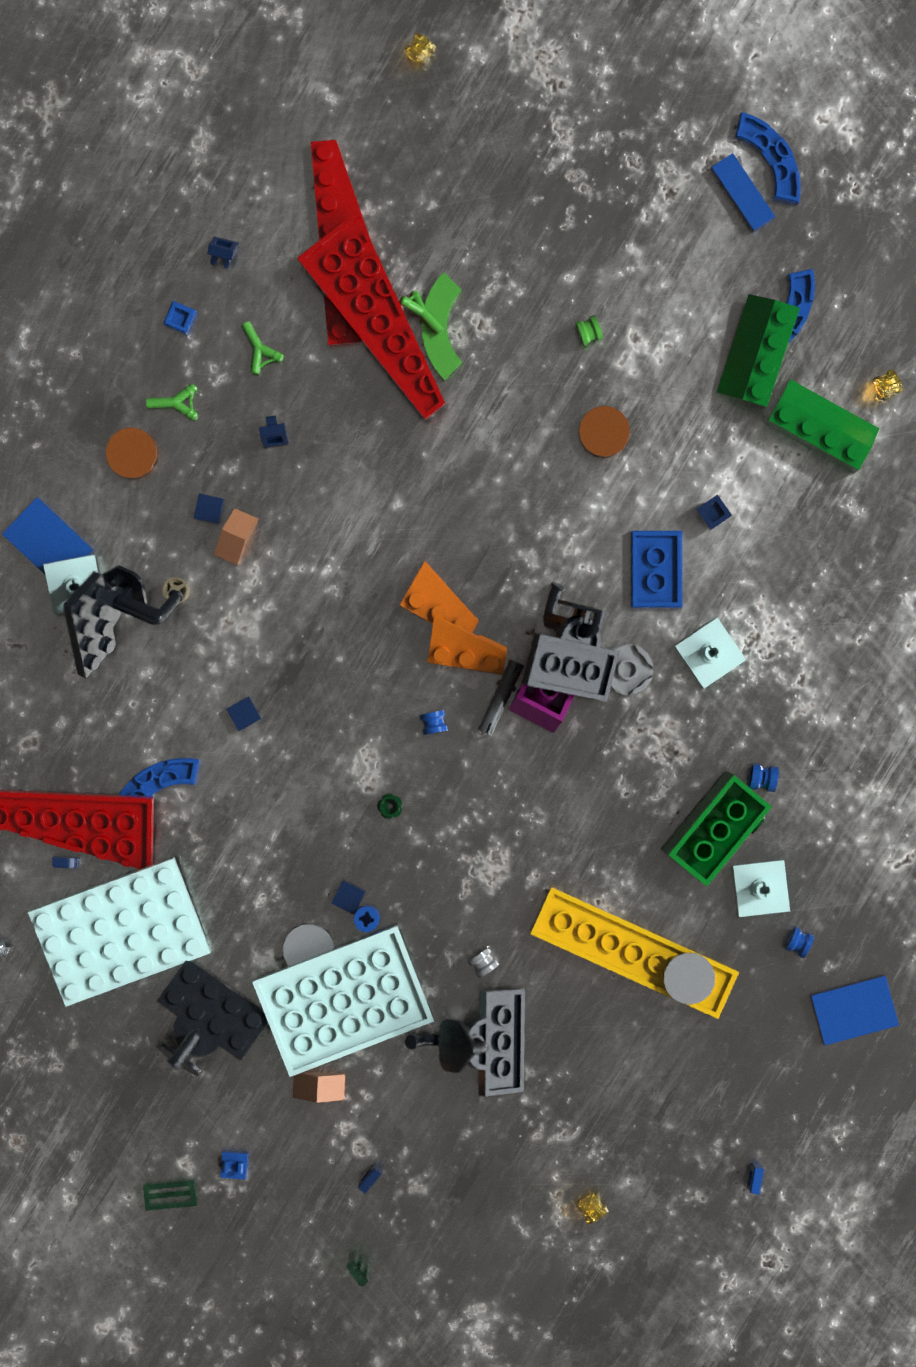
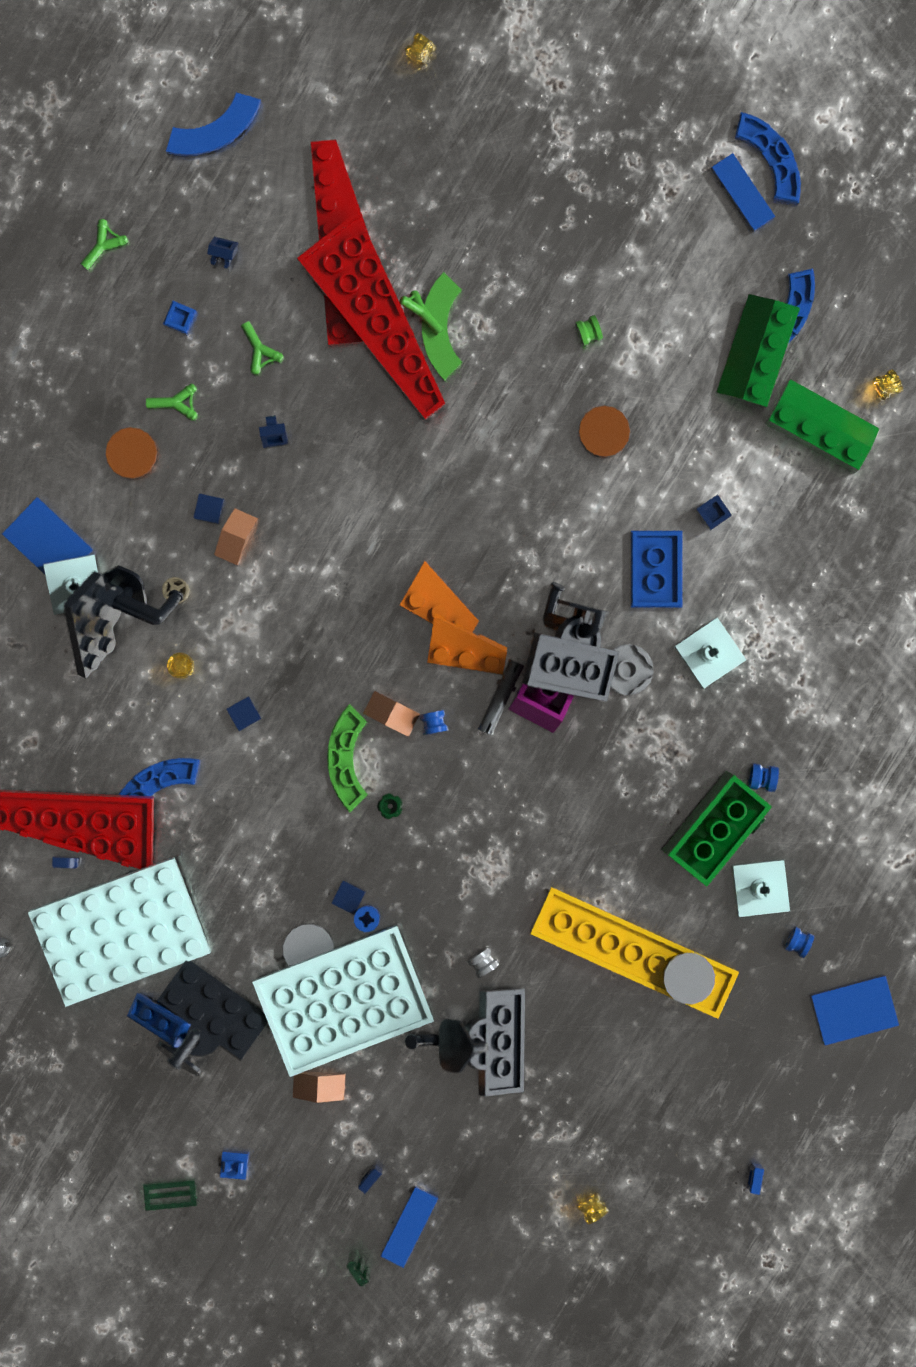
none -> bright green piece [80,219,128,270]
none -> blue tile [127,993,191,1048]
none -> blue tile [166,92,261,157]
none -> clear yellow wheel [167,653,195,679]
none -> bright green tile [327,704,368,812]
none -> nougat slope [363,691,420,737]
none -> blue tile [381,1186,438,1268]

